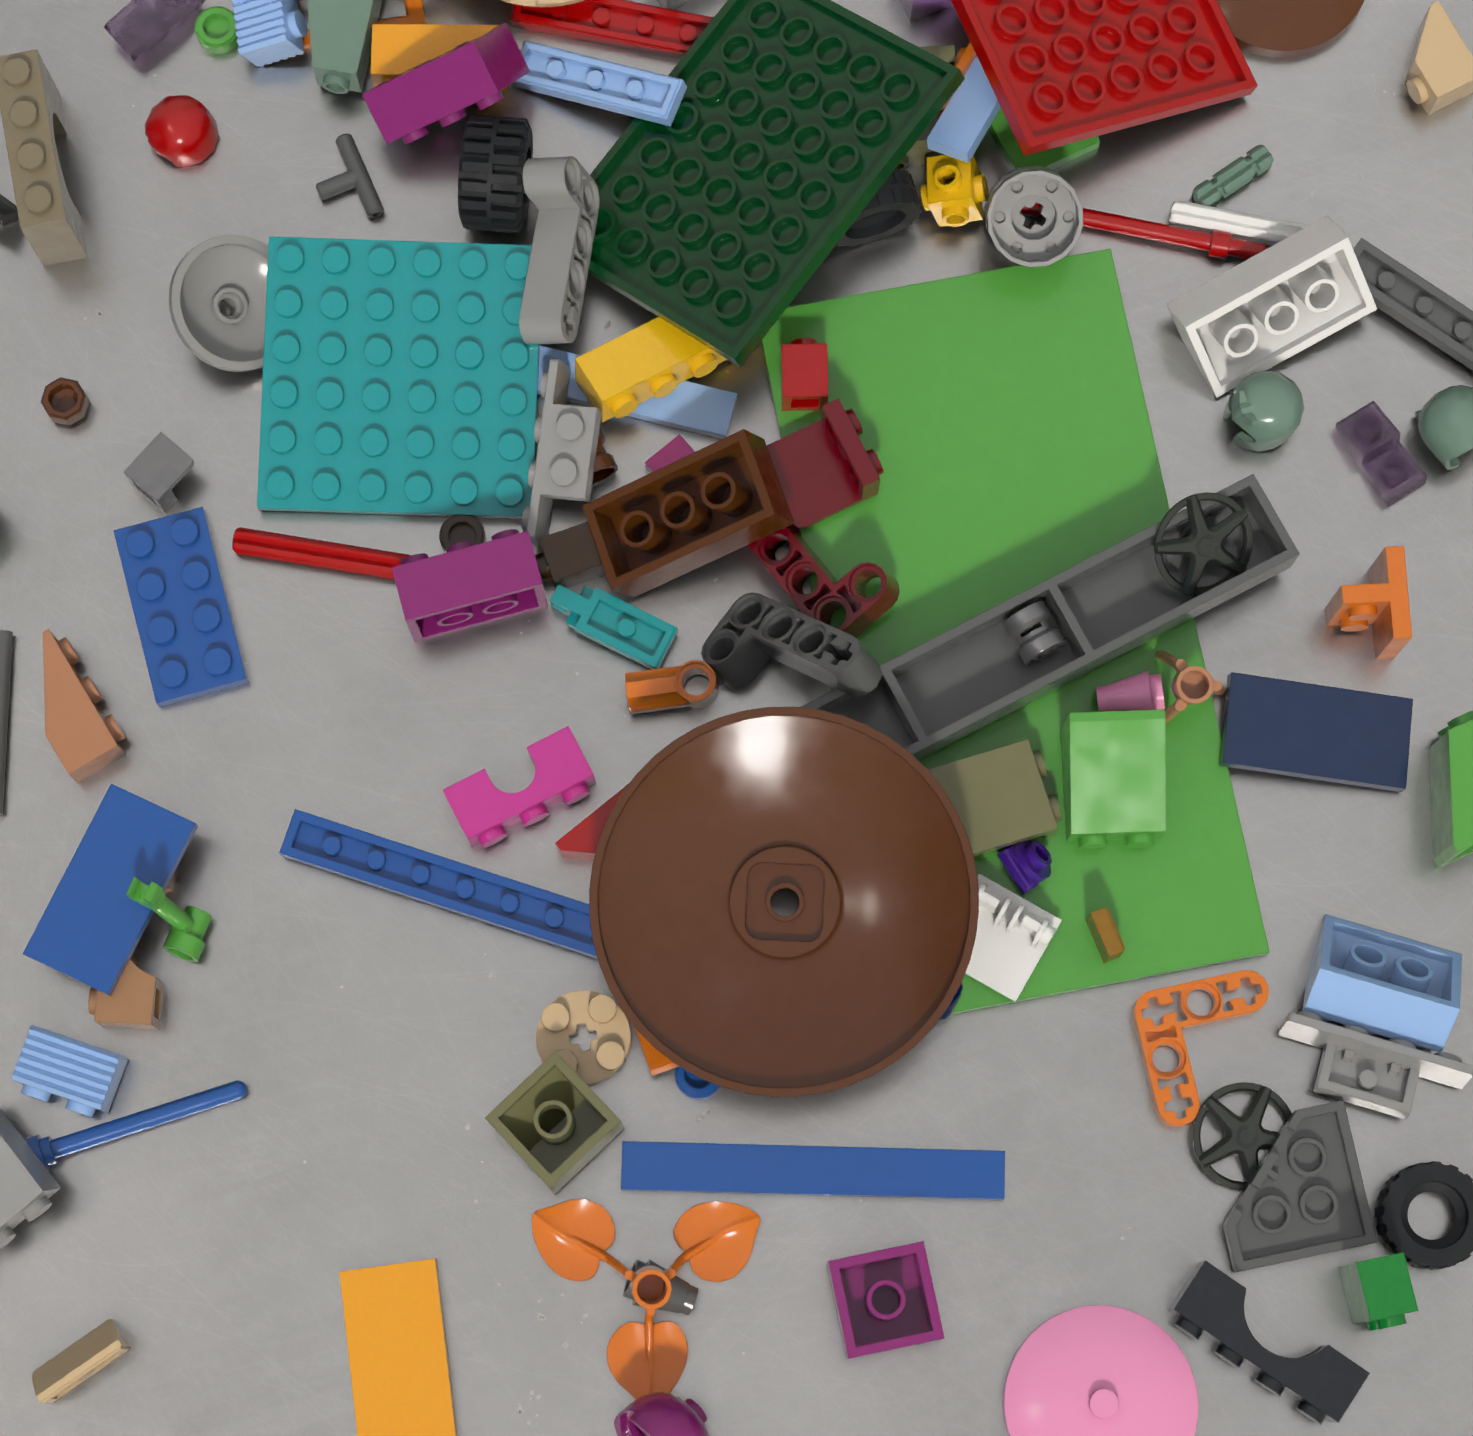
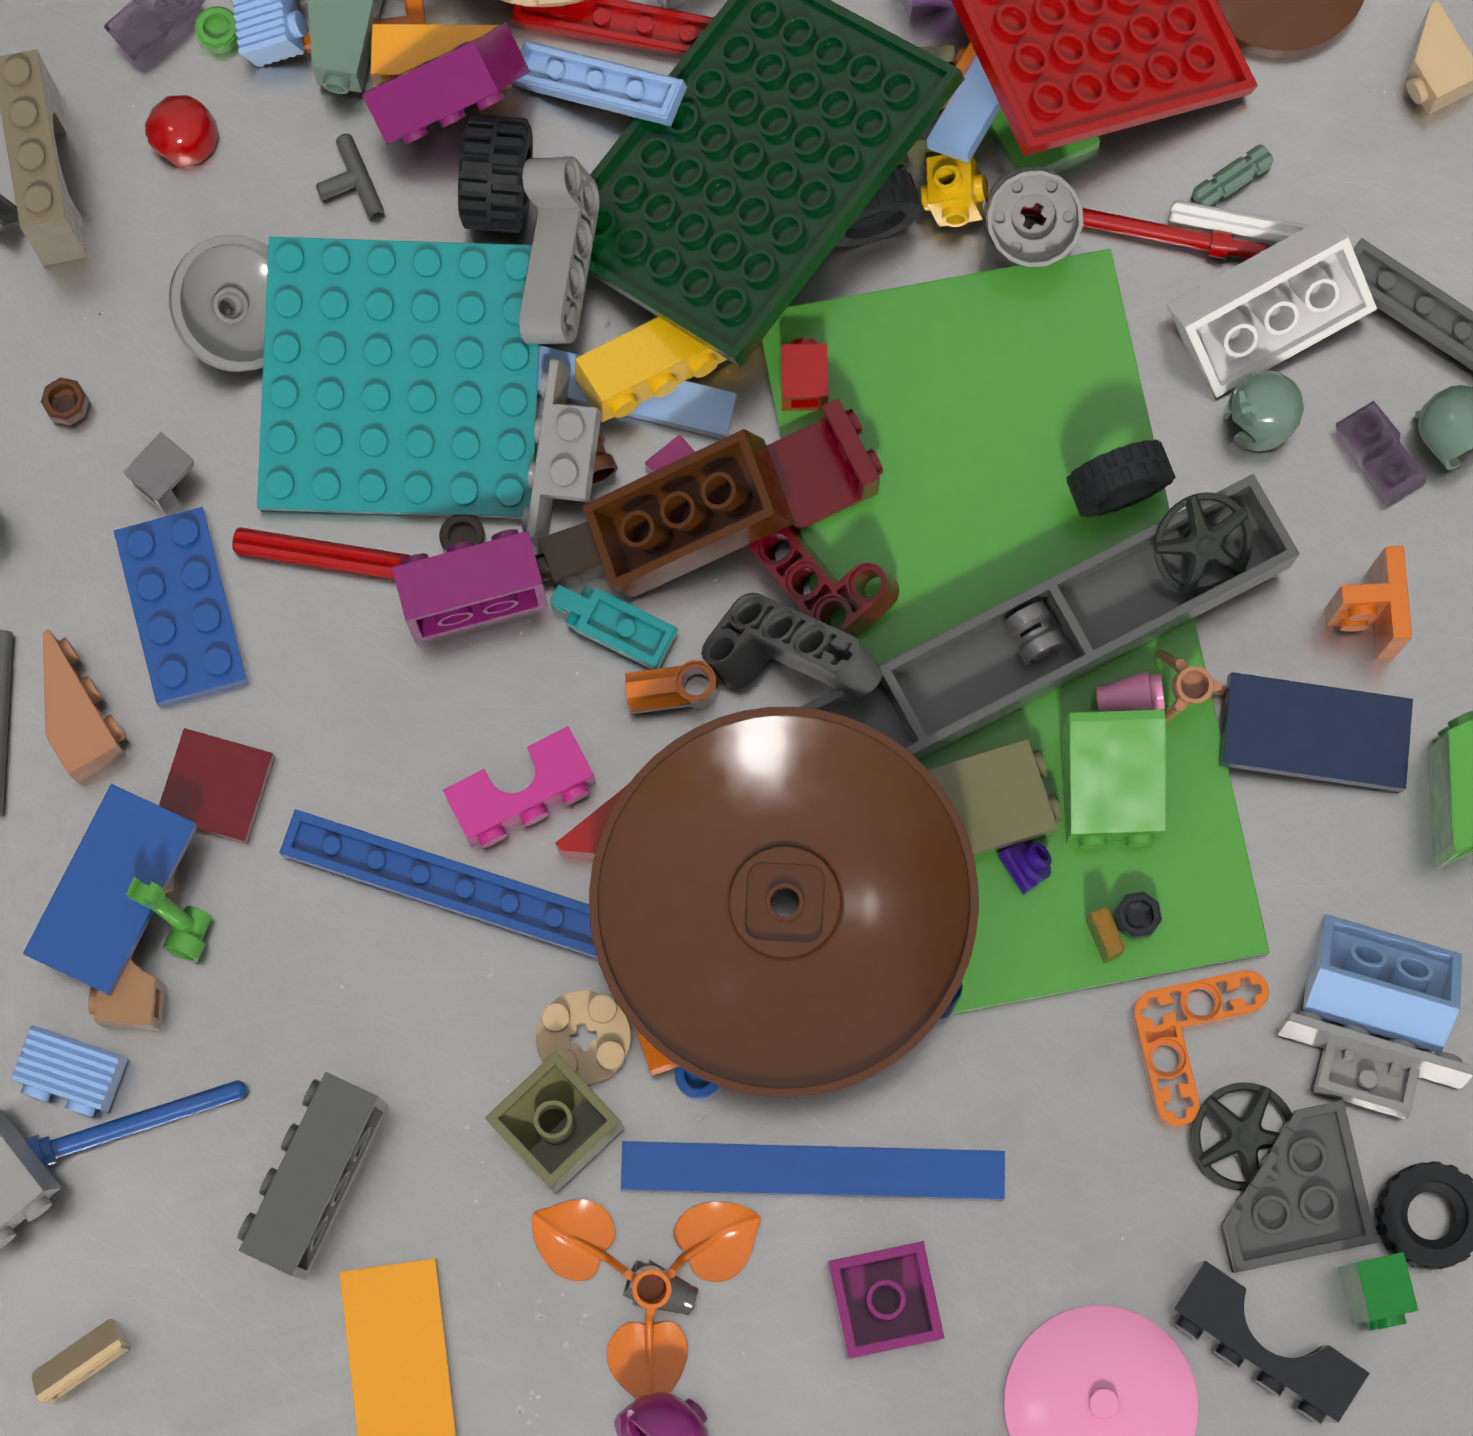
white hinge [965,874,1062,1002] -> none
none -> dark red tile [159,728,275,844]
none -> dark grey brick [237,1072,388,1280]
none -> black tyre [1066,440,1176,517]
none -> black tile [1114,892,1162,940]

